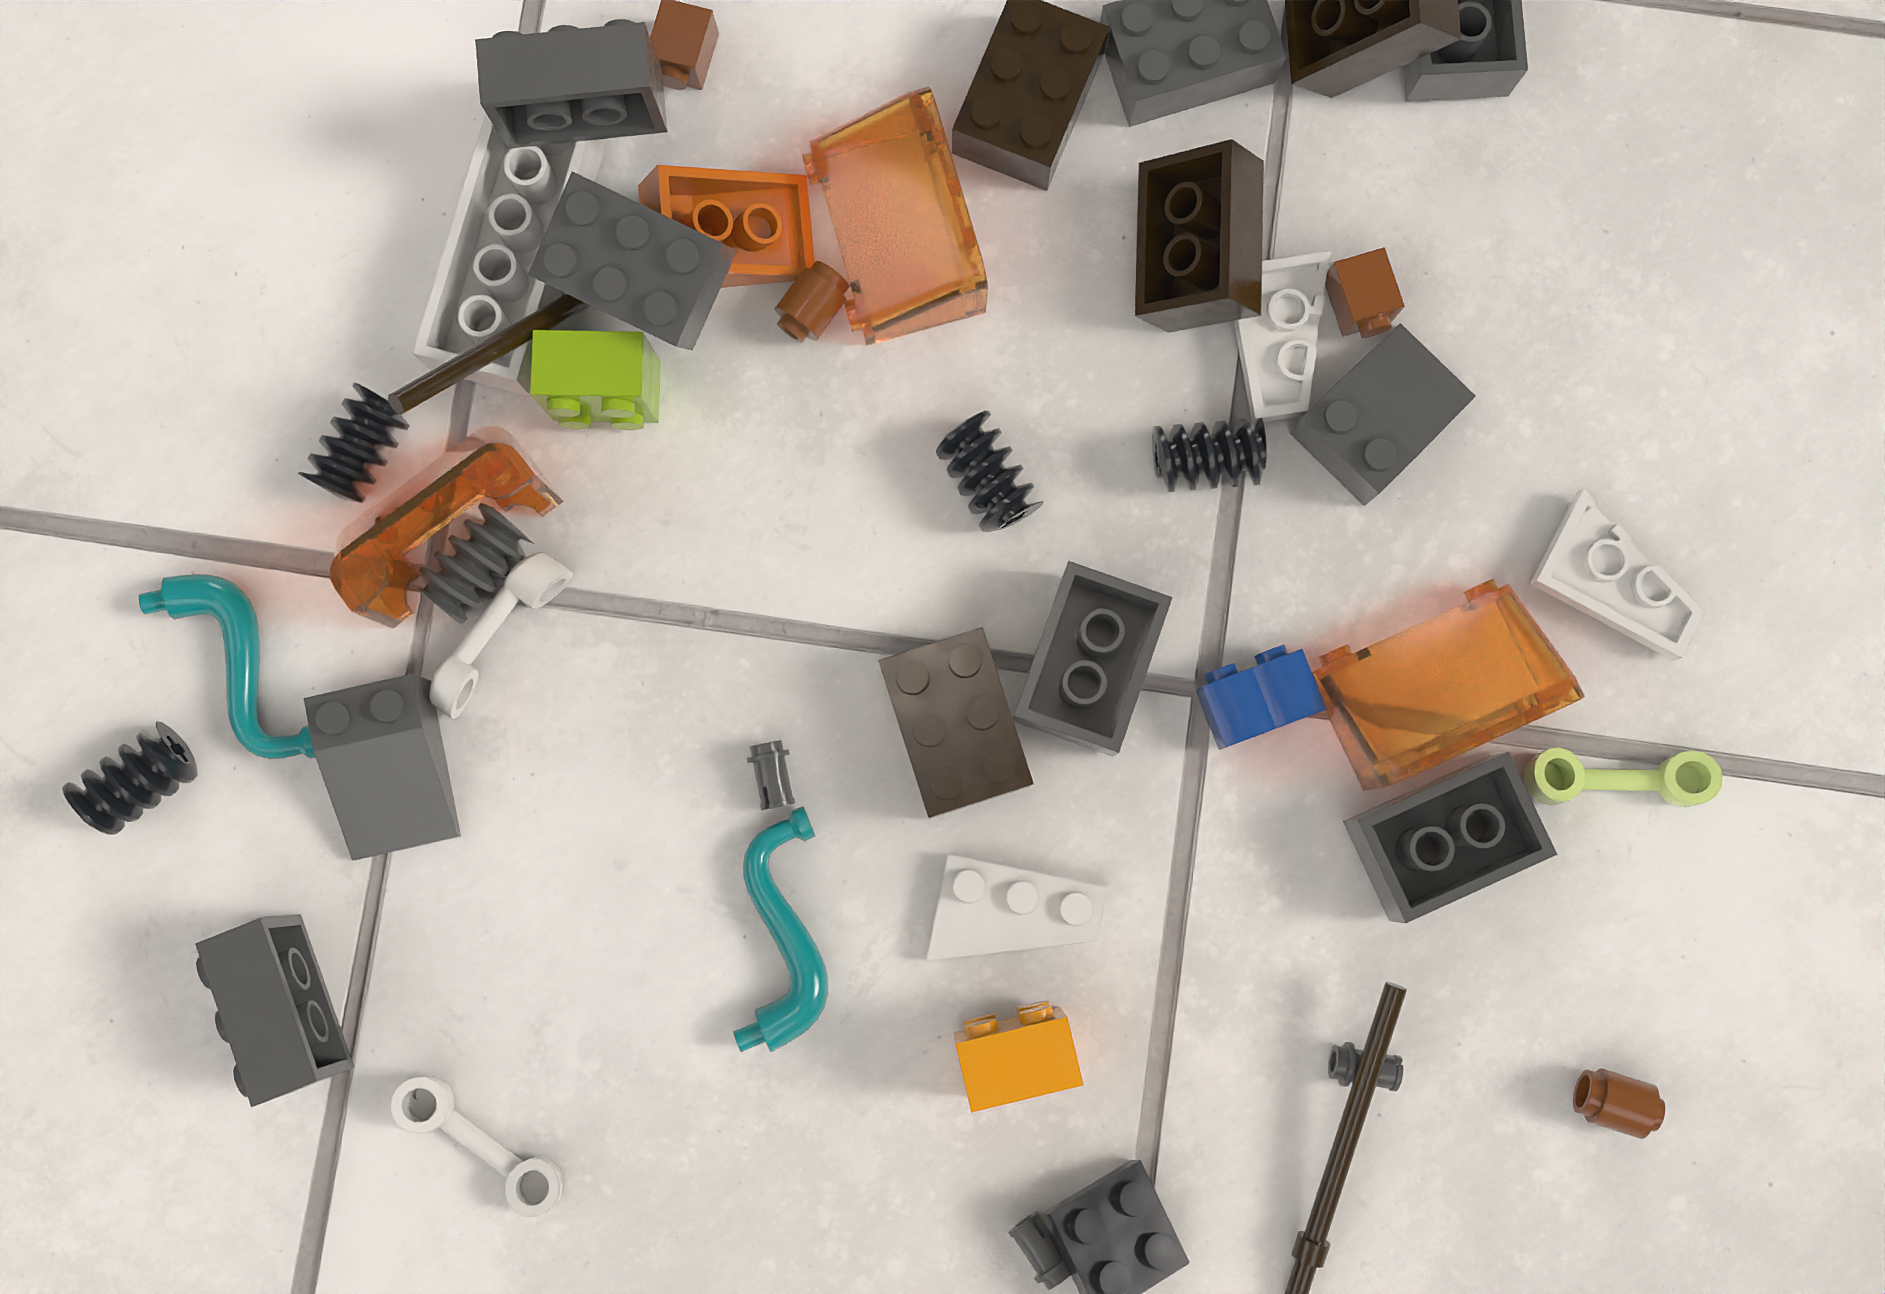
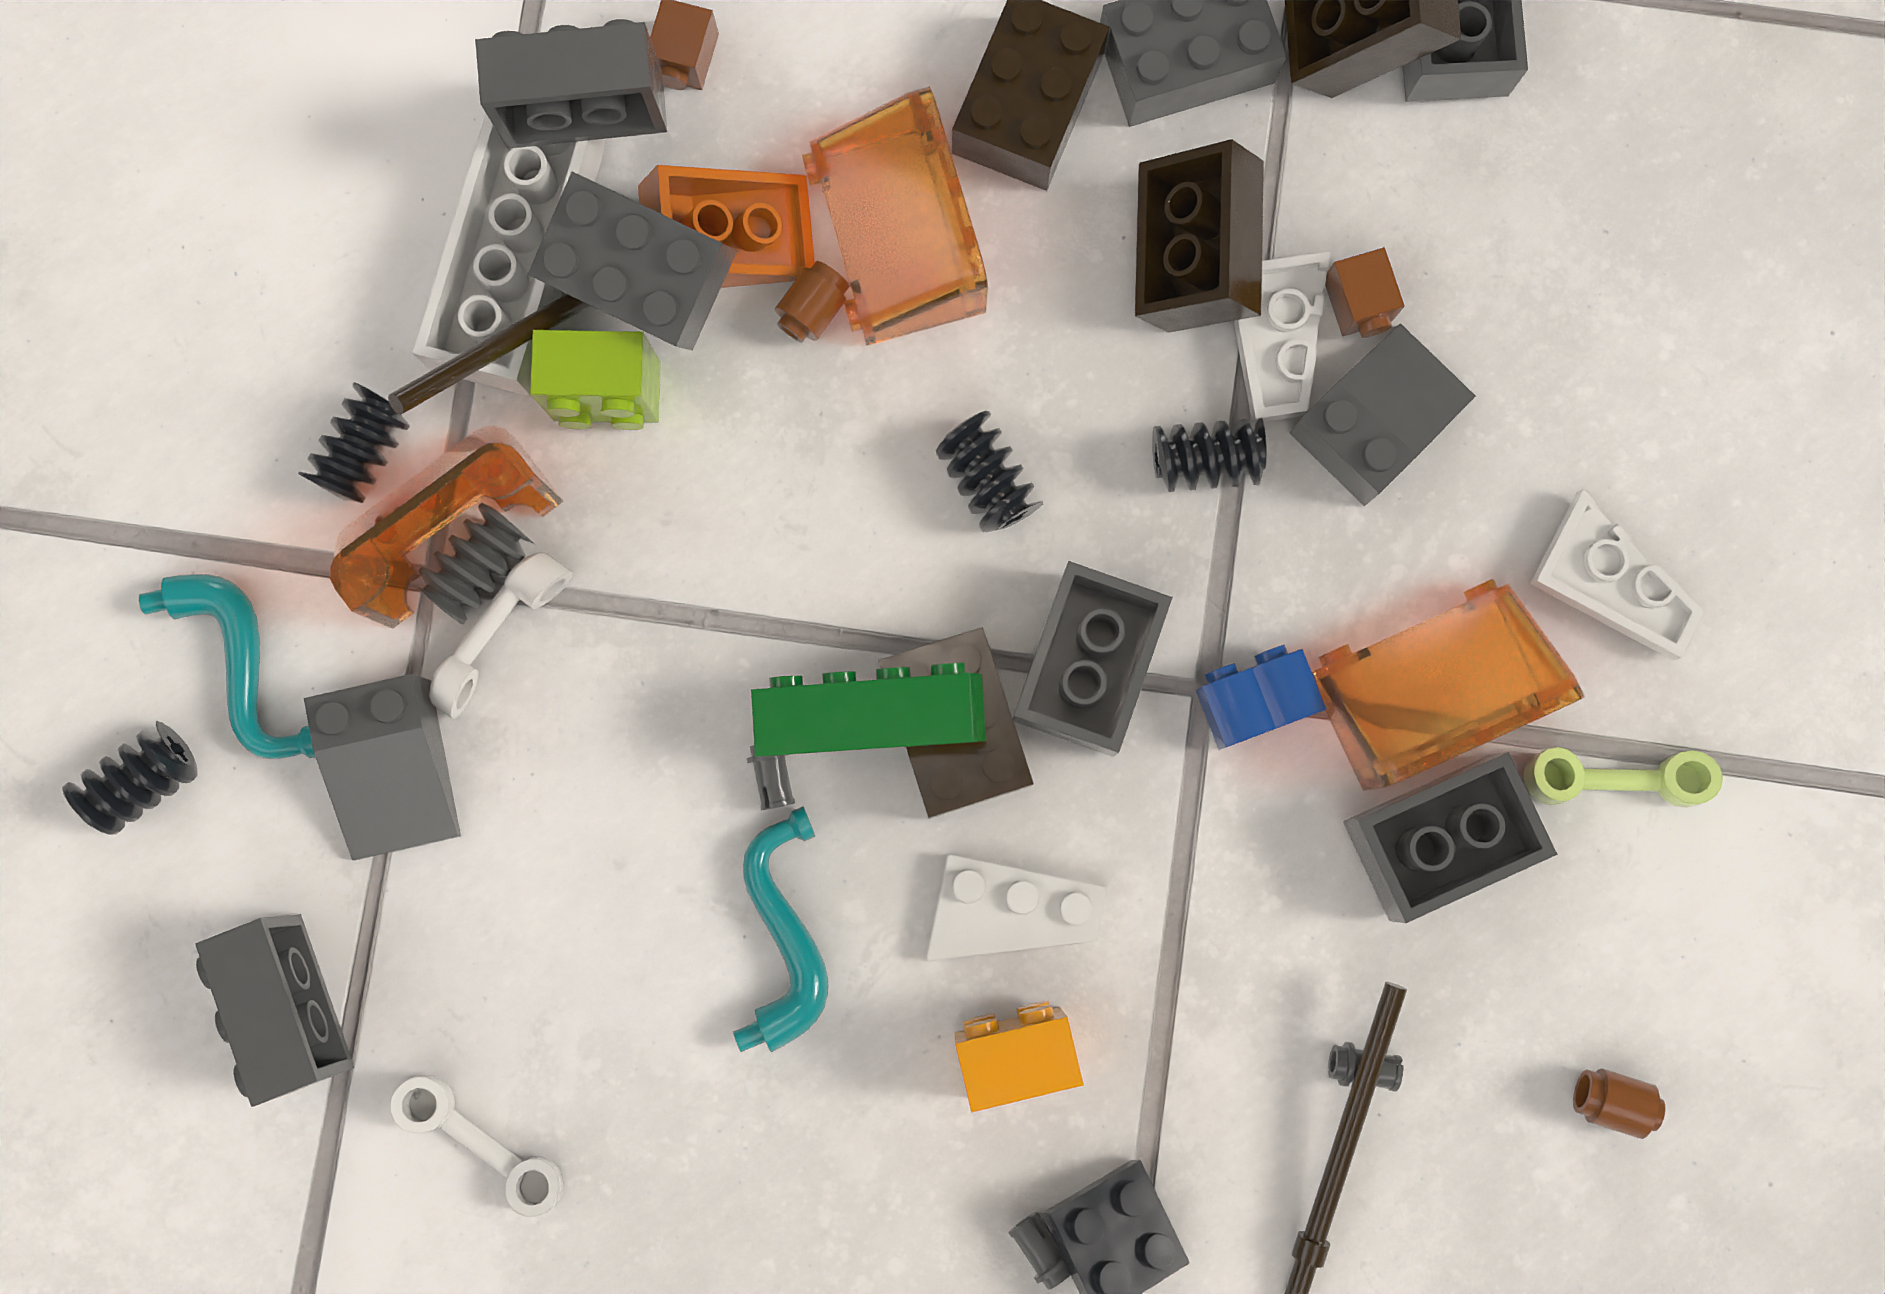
none -> green brick [751,663,986,757]

